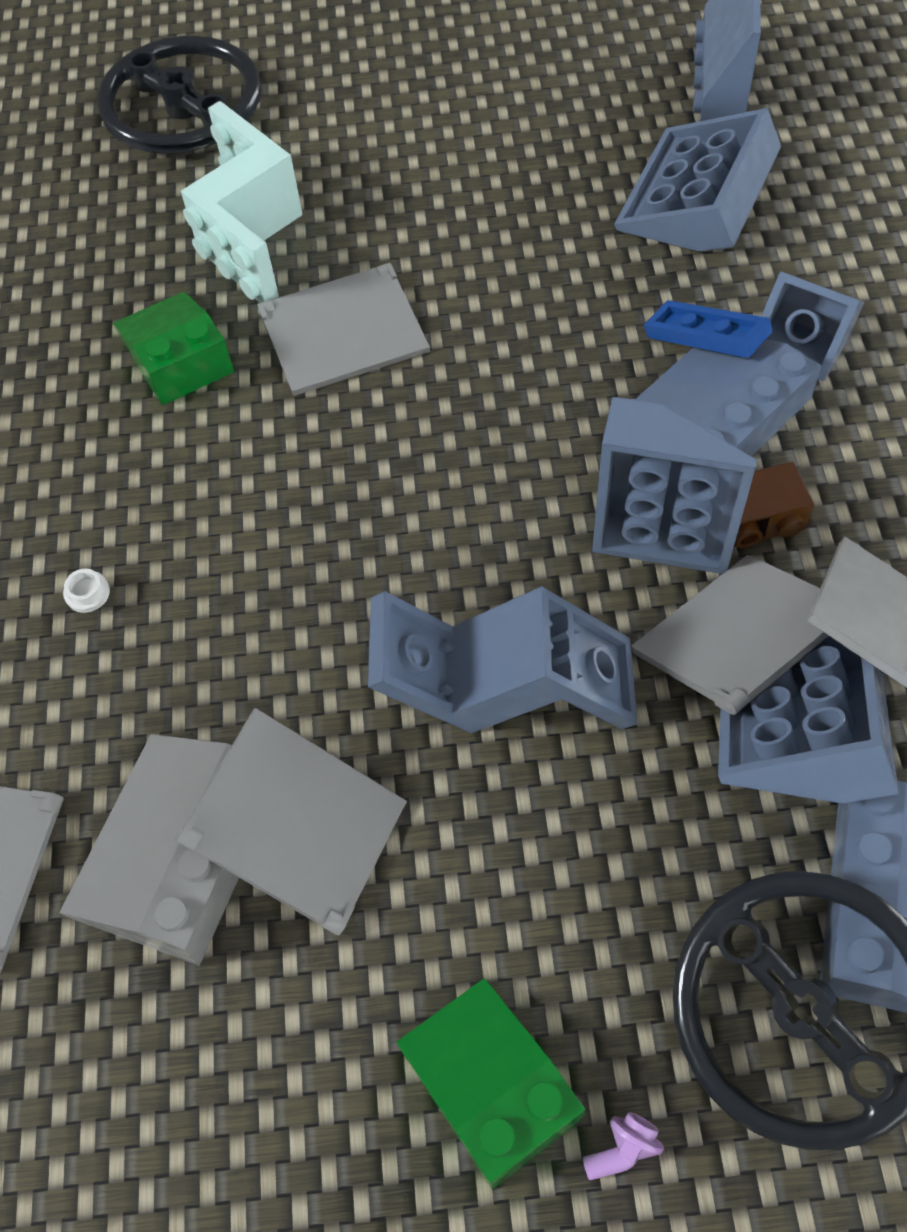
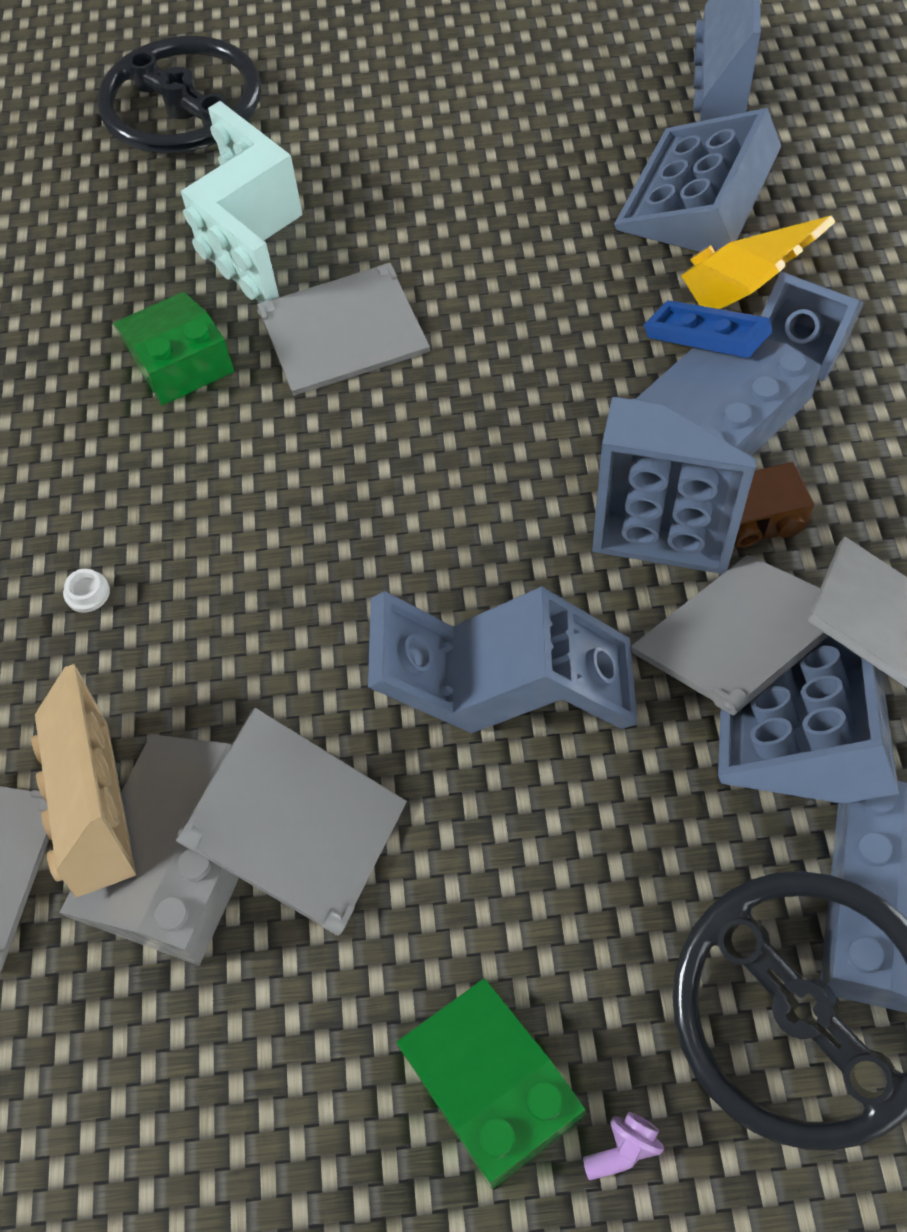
none -> tan slope [31,664,137,898]
none -> yellow wedge [681,216,835,309]

